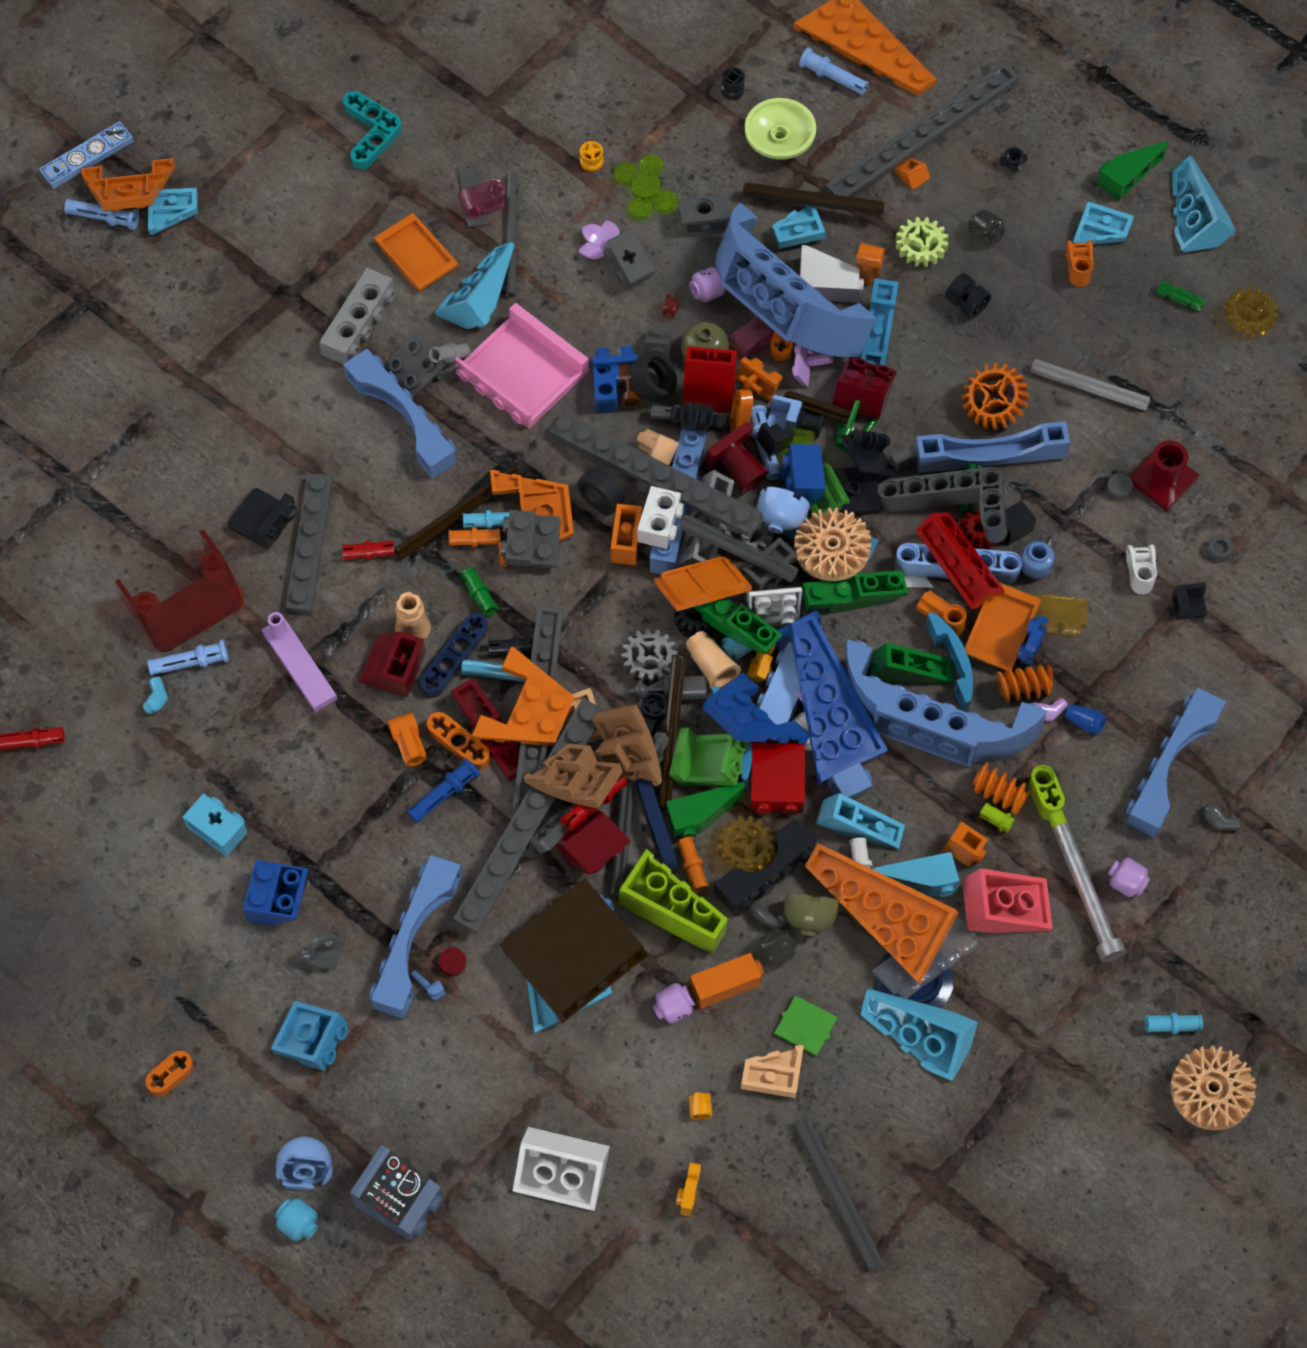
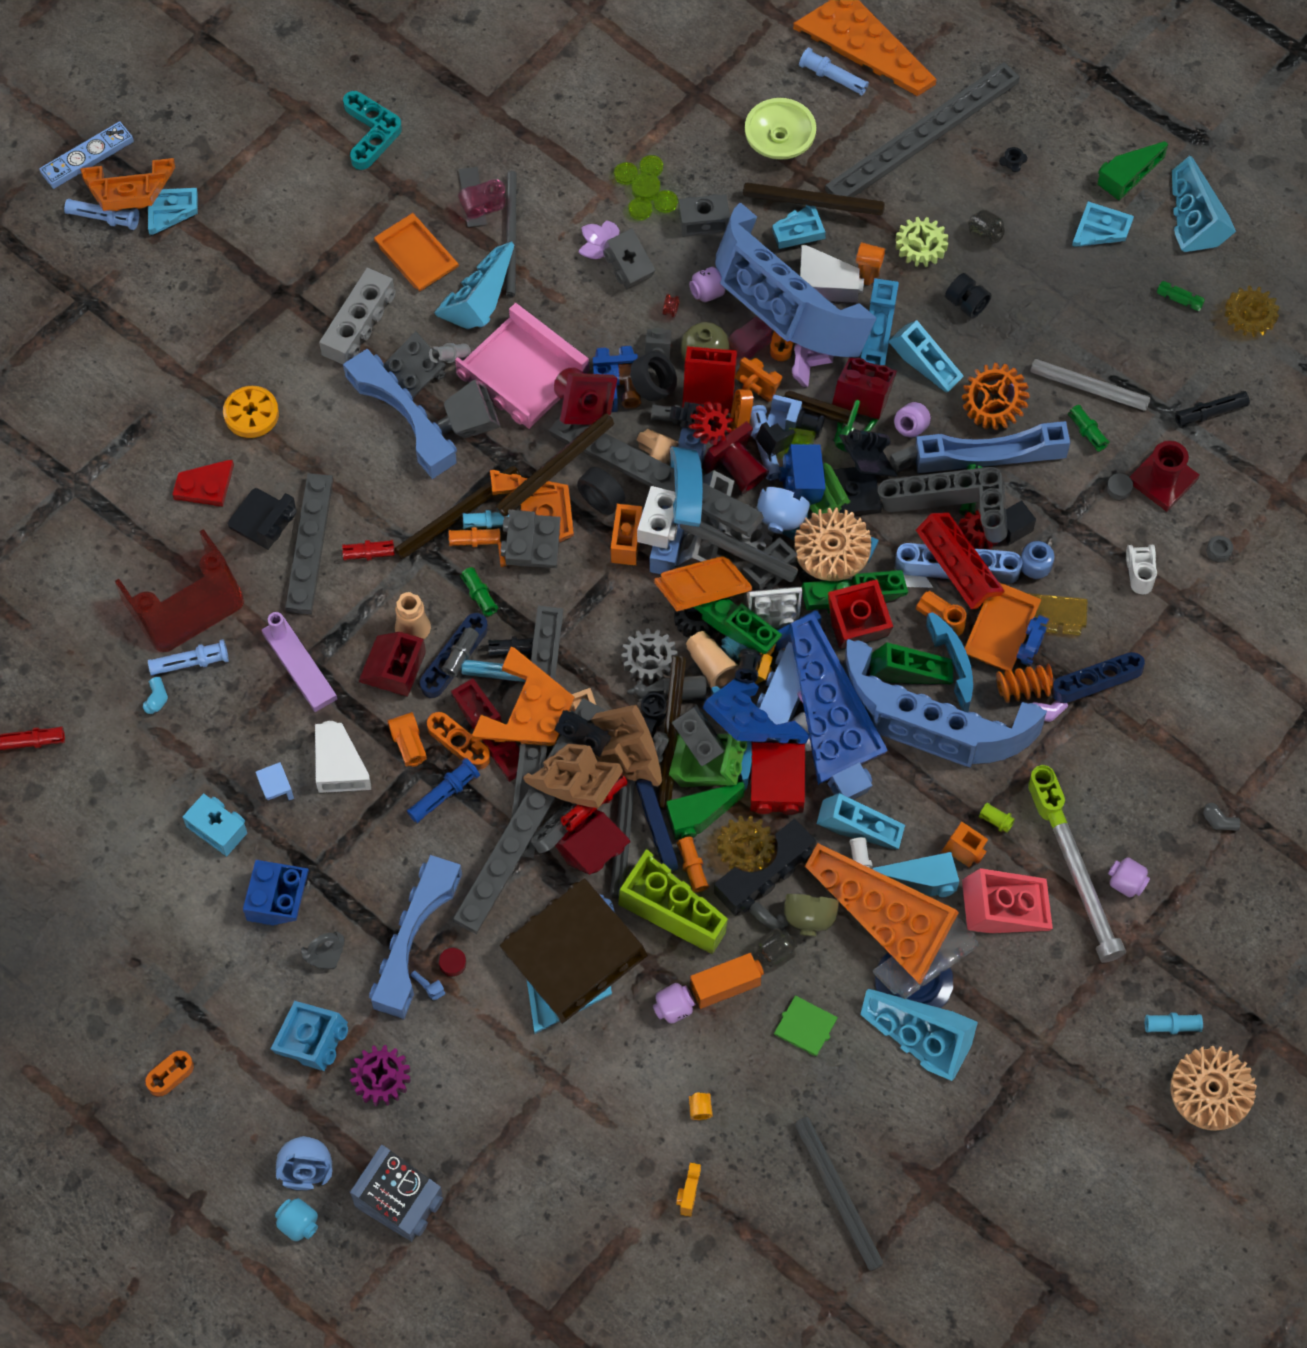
white slope [513,1127,610,1211] -> none
light orange wheel [580,141,604,172] -> none
black wheel [721,67,745,100] -> none
light nougat wing [741,1045,804,1098] -> none
orange slope [894,158,930,190] -> none
orange piece [971,762,1031,815] -> none
blue cone [1065,704,1106,735] -> none
orange piece [1066,240,1094,287] -> none
medium blue arch [1125,688,1226,839] -> none
black panel [1171,583,1207,620] -> none
none -> red wing [172,460,234,507]
none -> light orange wheel [223,386,279,438]
none -> light blue panel [256,762,294,800]
none -> white slope [315,721,371,793]
none -> magenta gear [350,1045,411,1106]
none -> dark grey torso [437,380,501,438]
none -> dark grey axle [441,627,479,677]
none -> dark brown axle [496,413,614,517]
none -> dark red plant [554,367,618,425]
none -> black hinge [555,710,612,757]
none -> dark azure slope [670,446,703,527]
none -> dark grey brick [672,705,726,766]
none -> red gear [689,402,733,445]
none -> black bush [735,648,762,683]
none -> red slope [828,579,893,649]
none -> medium azure slope [888,320,964,393]
none -> lavender head [894,402,931,438]
none -> dark blue beam [1052,652,1145,703]
none -> green pin [1068,405,1110,452]
none -> black pin [1175,391,1250,427]

